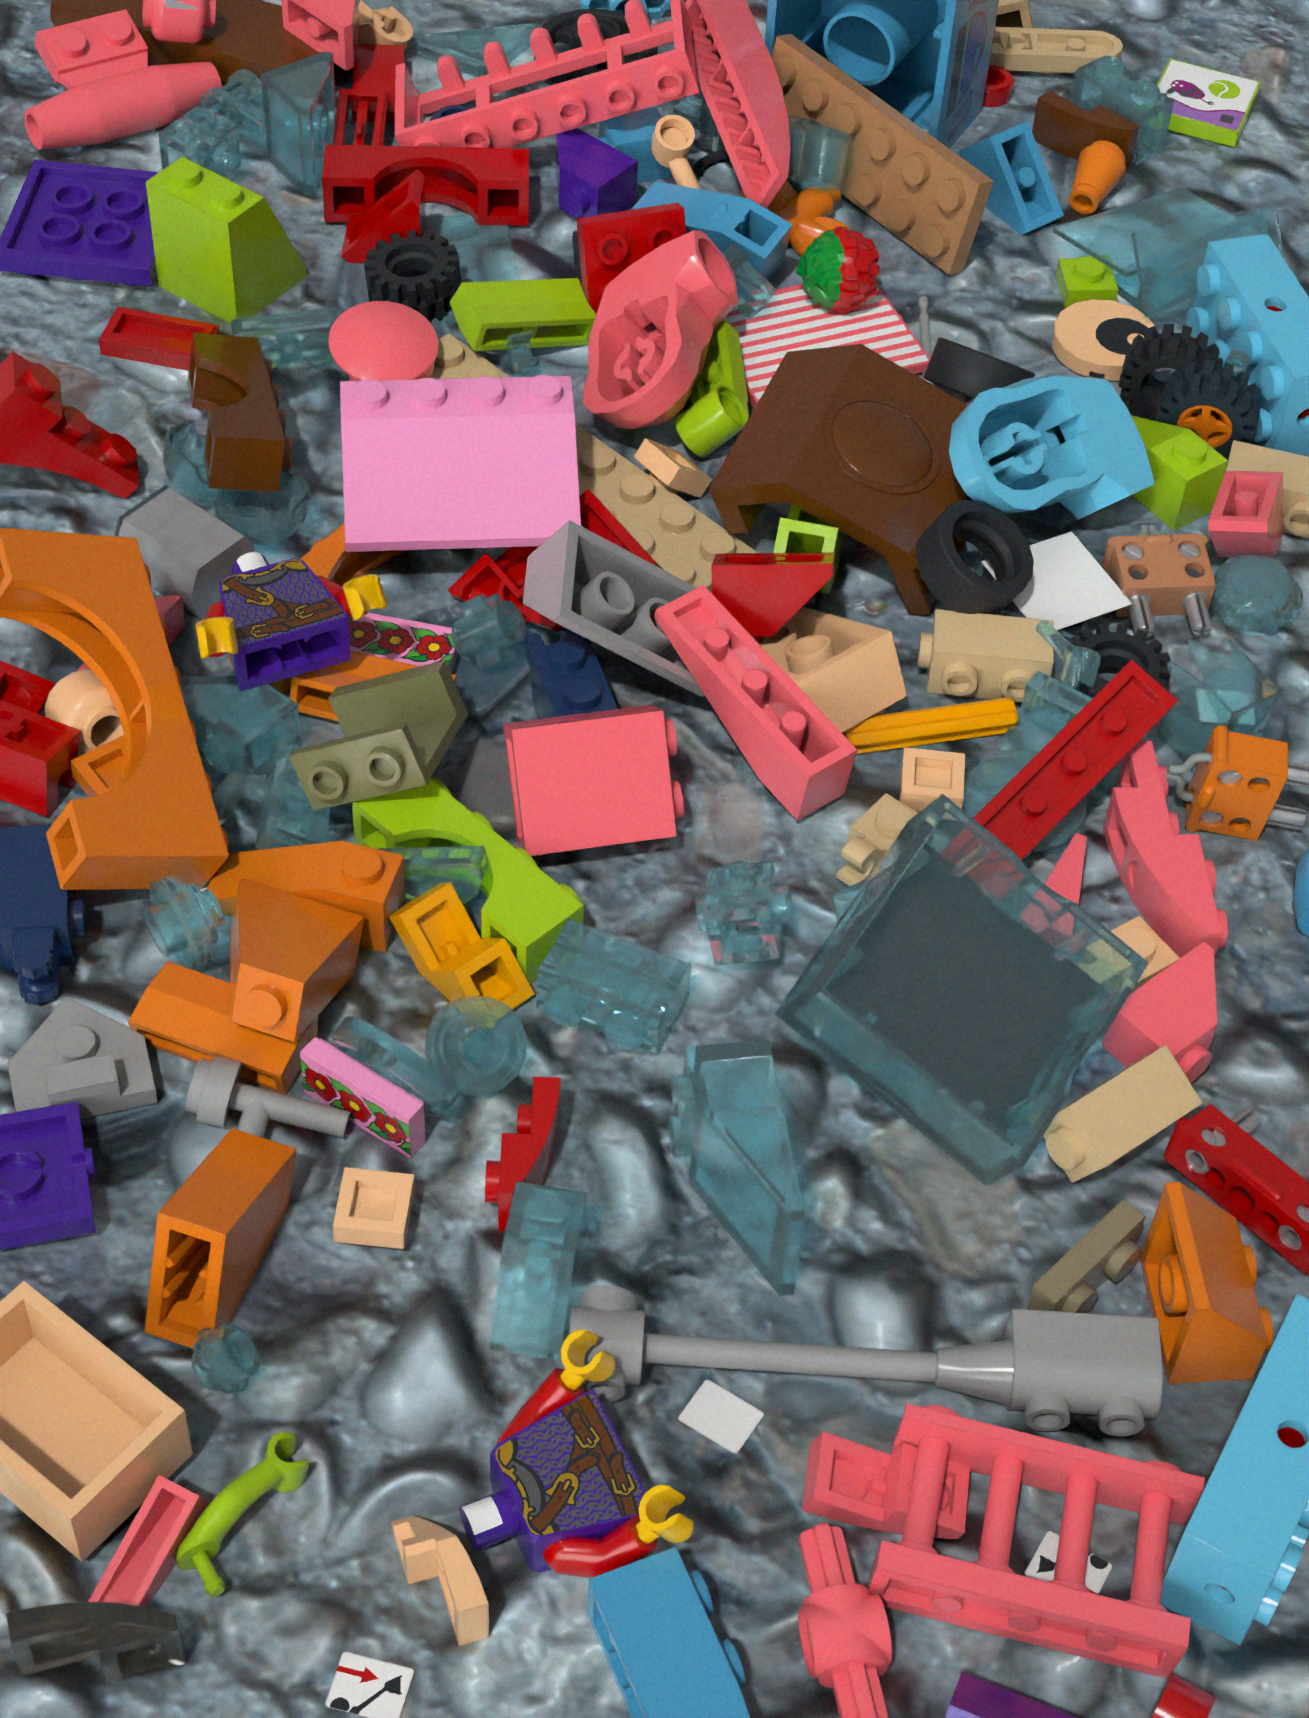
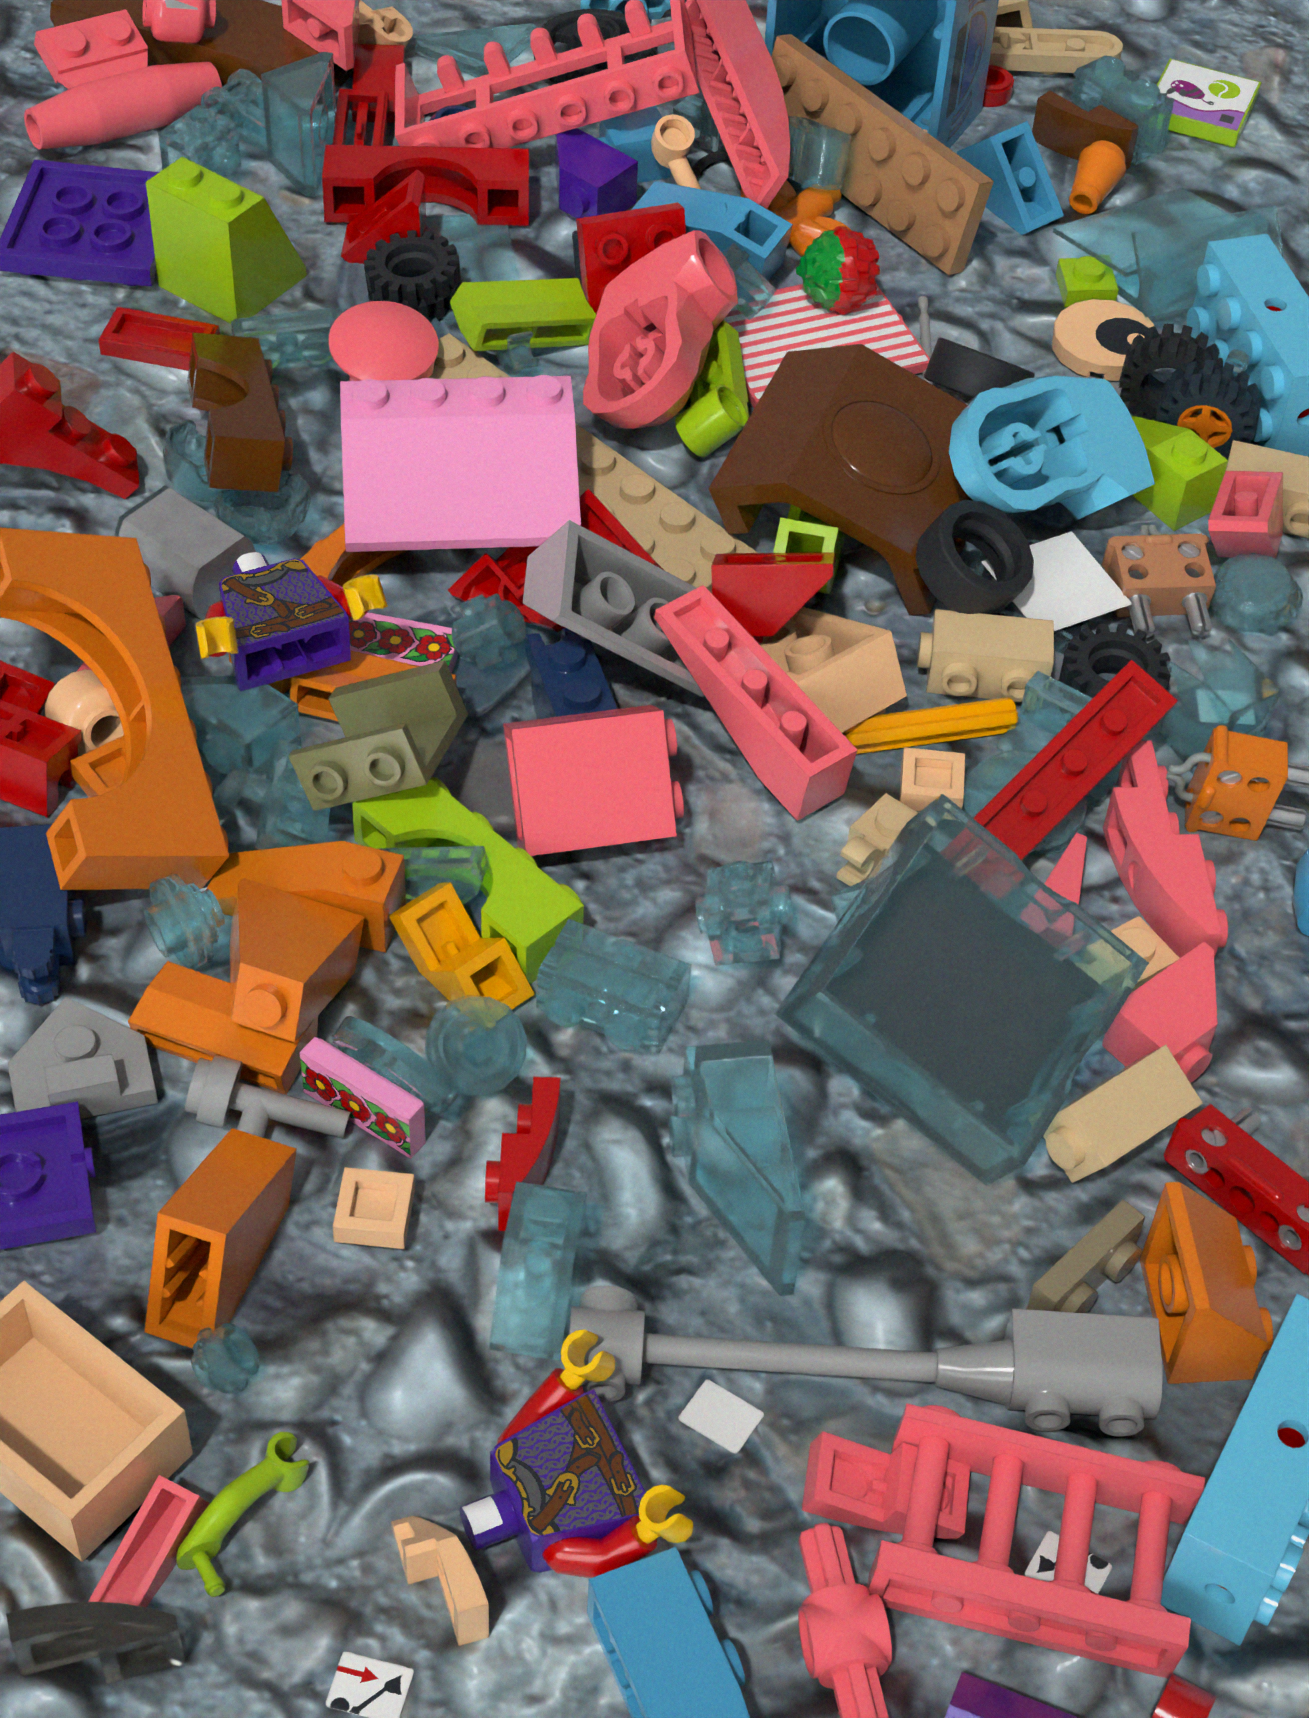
light nougat plate [634,438,712,498] -> none
clear light blue hand [1036,620,1100,688] -> none

